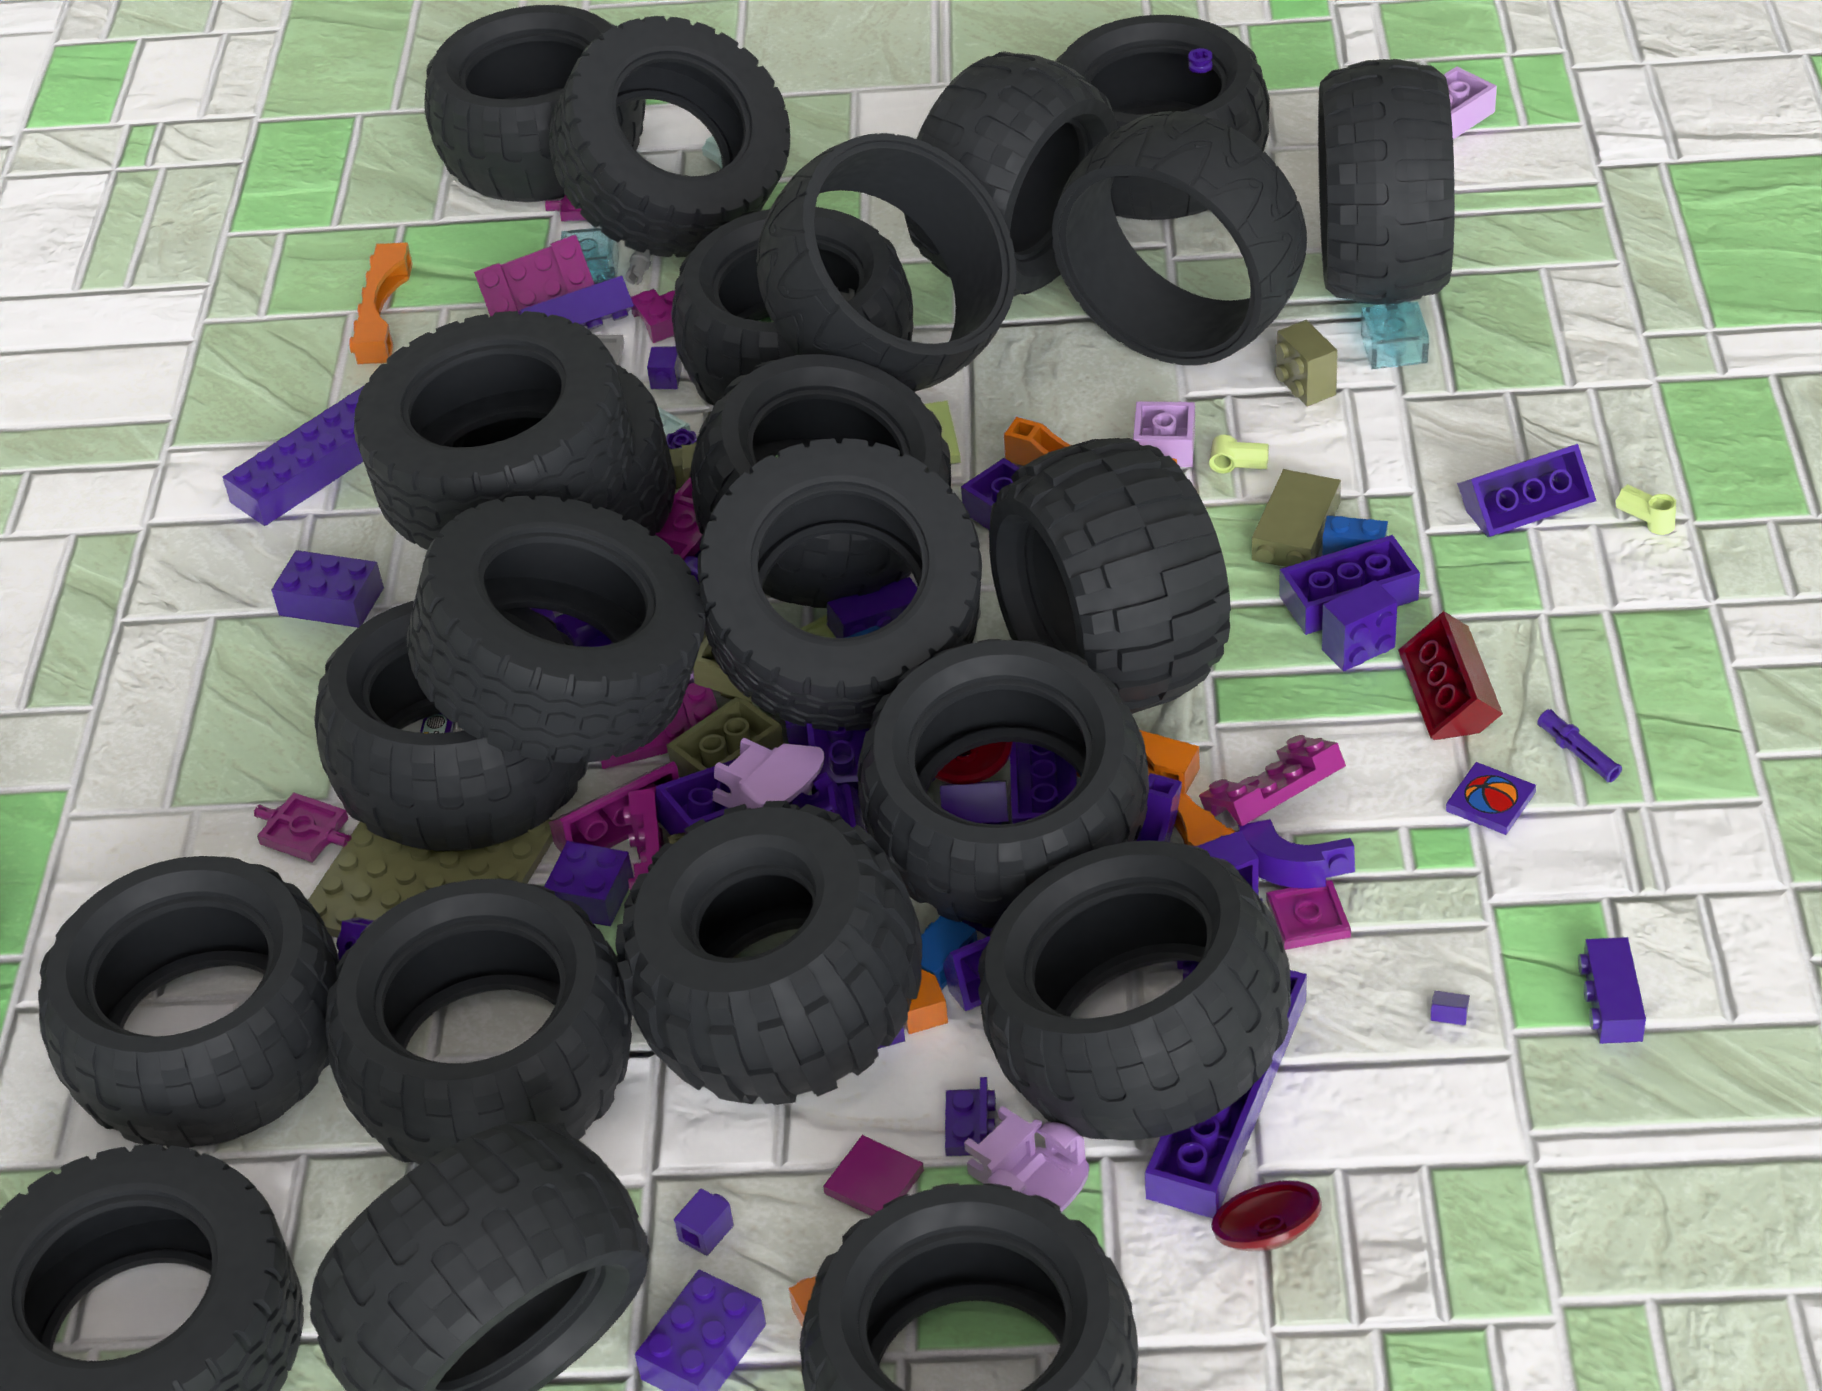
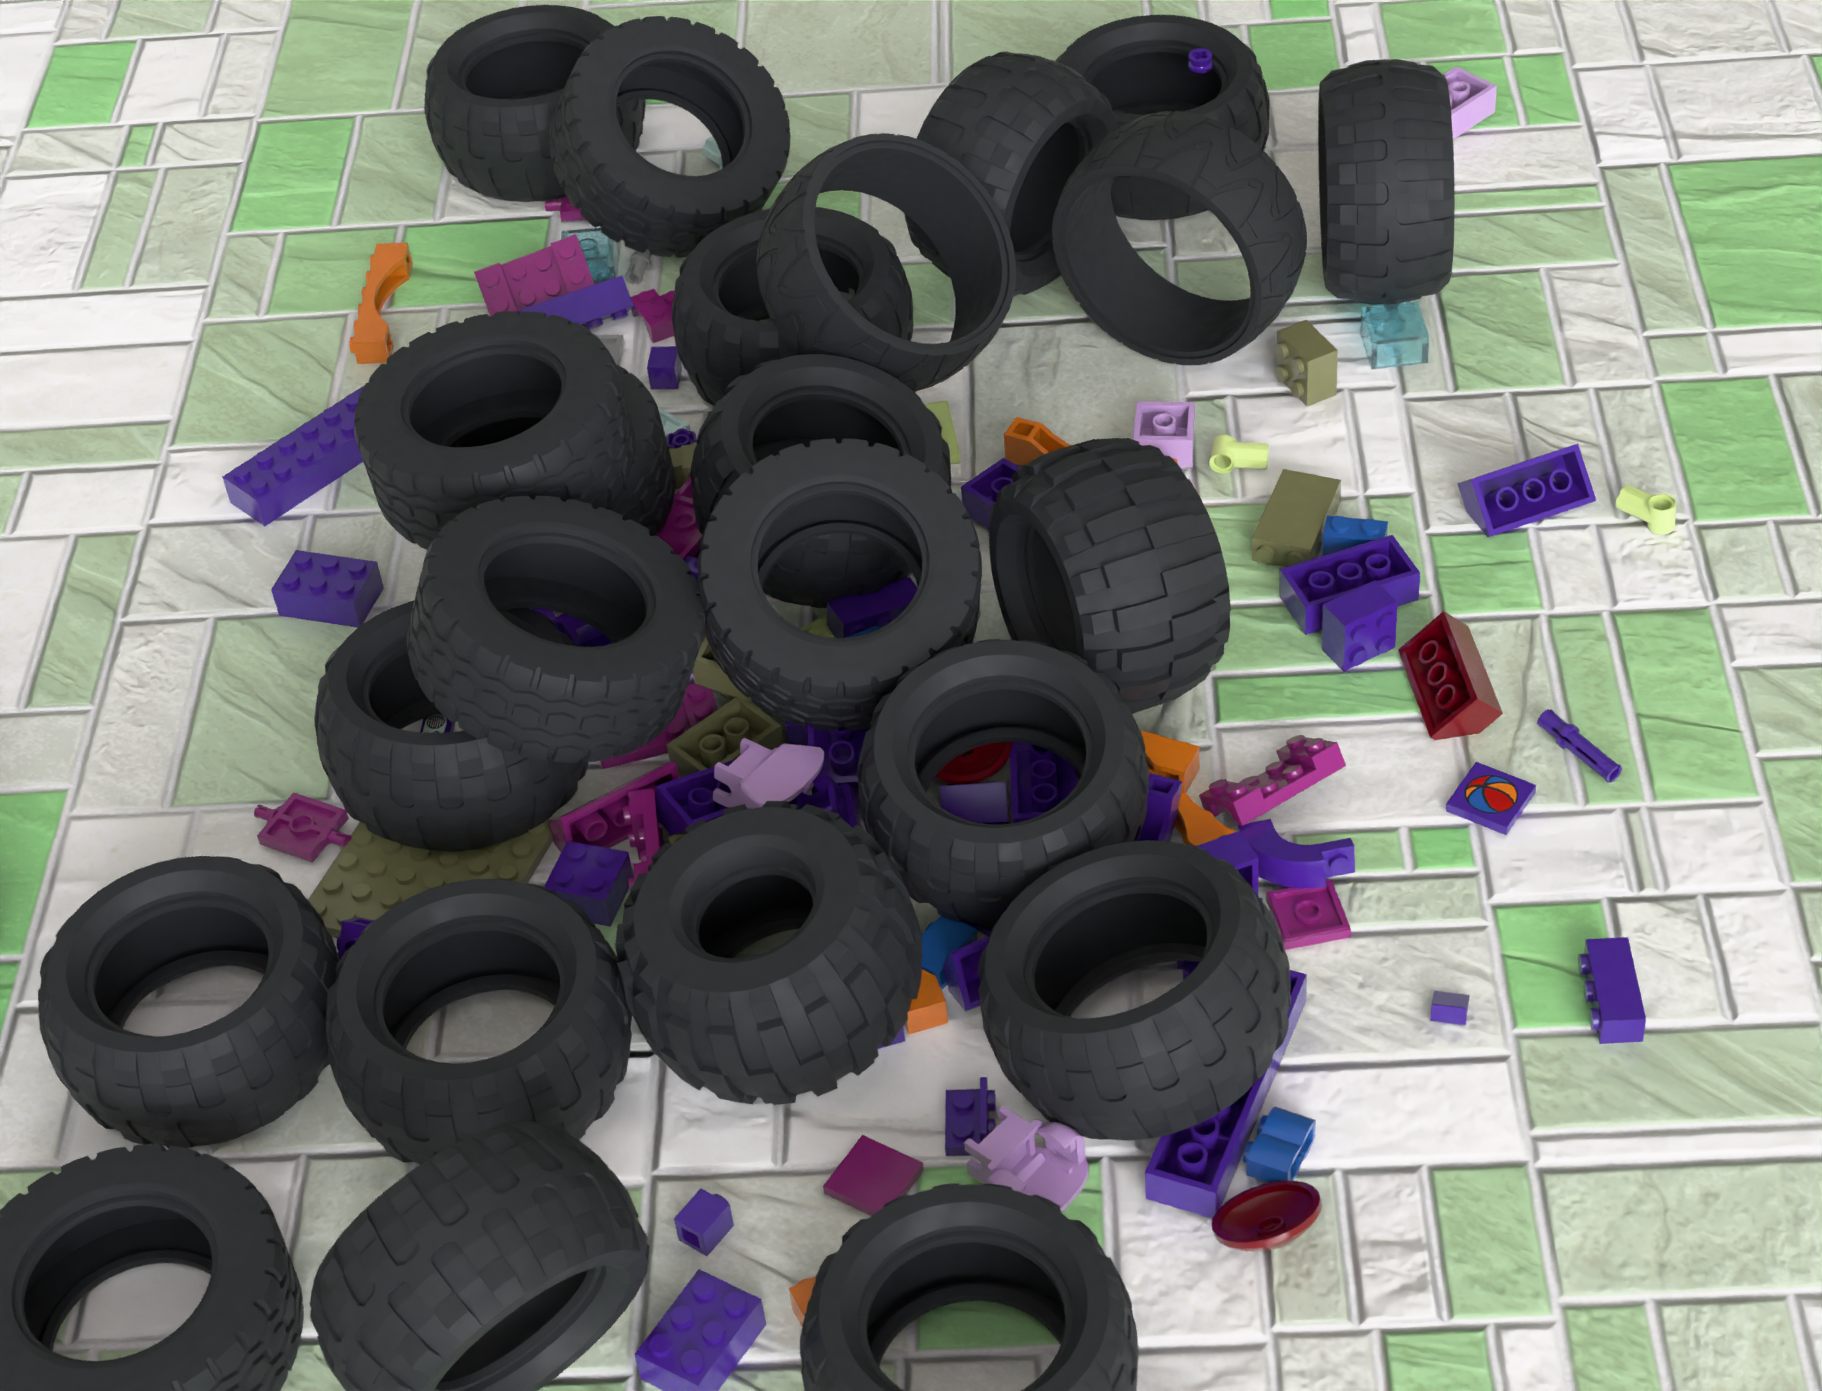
none -> blue brick [1243,1107,1316,1183]

